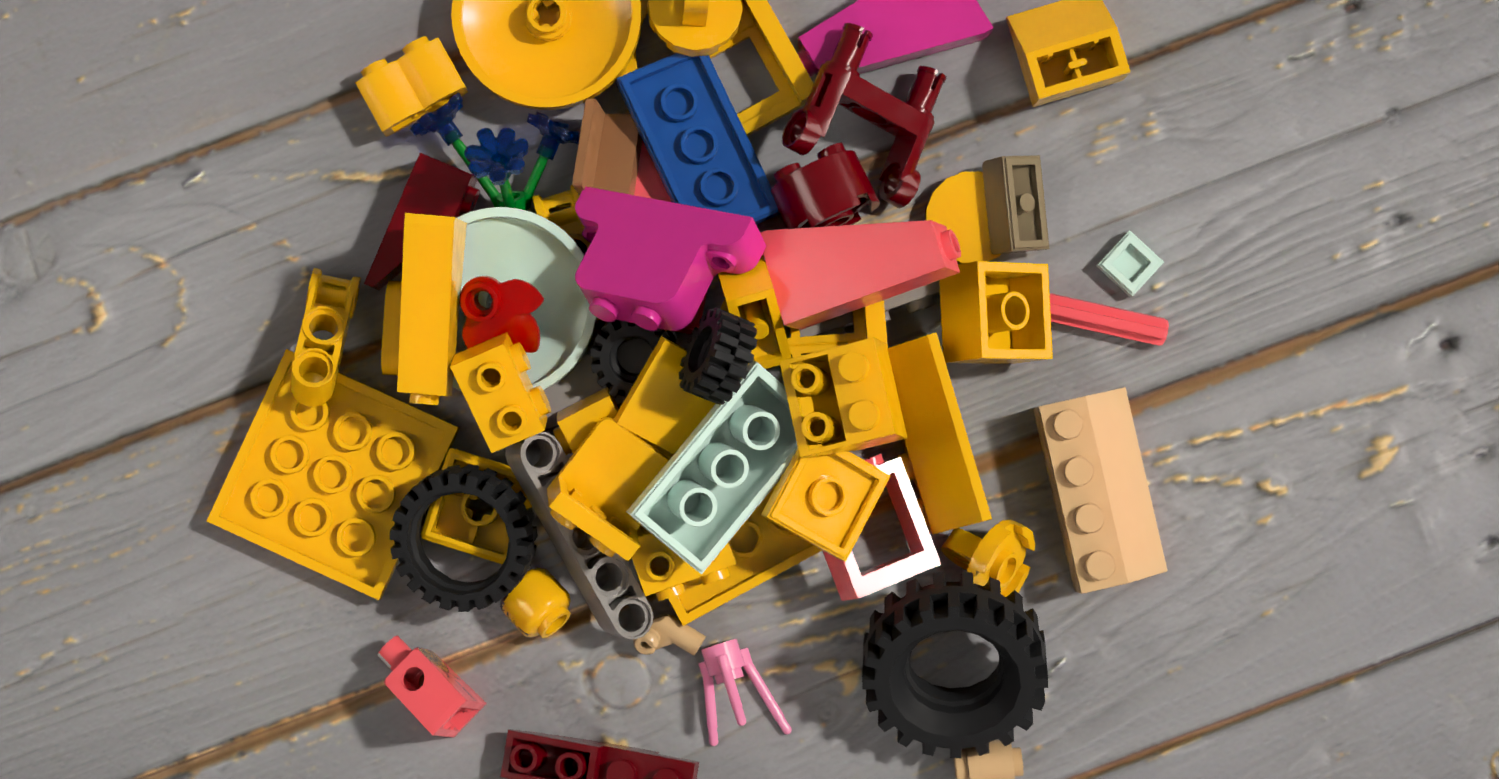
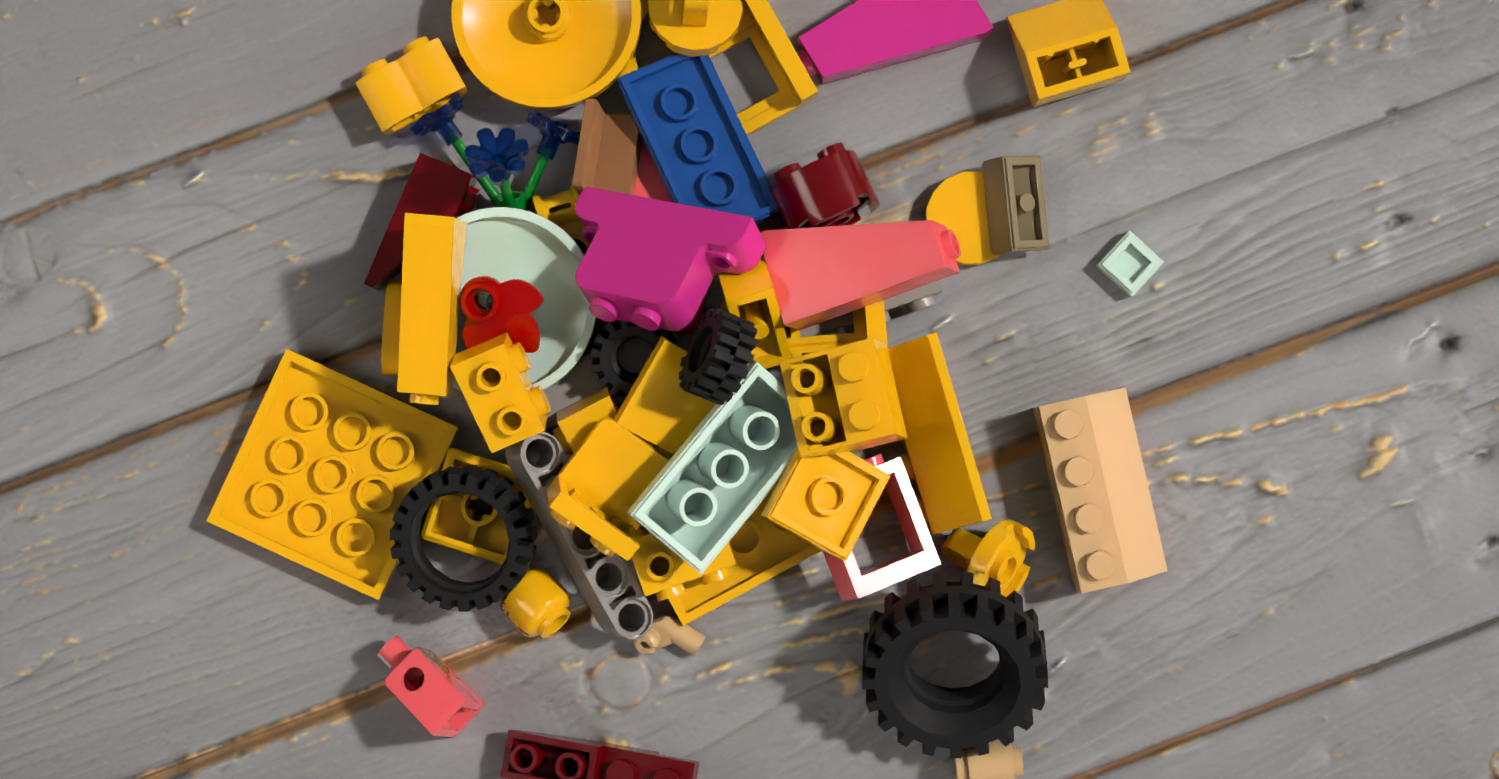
yellow piece [291,268,361,406] -> none
bright pink plant [698,638,792,746] -> none
dark red connector [782,23,947,209] -> none
yellow brick [939,261,1053,364] -> none
coral axle [1050,293,1169,346] -> none

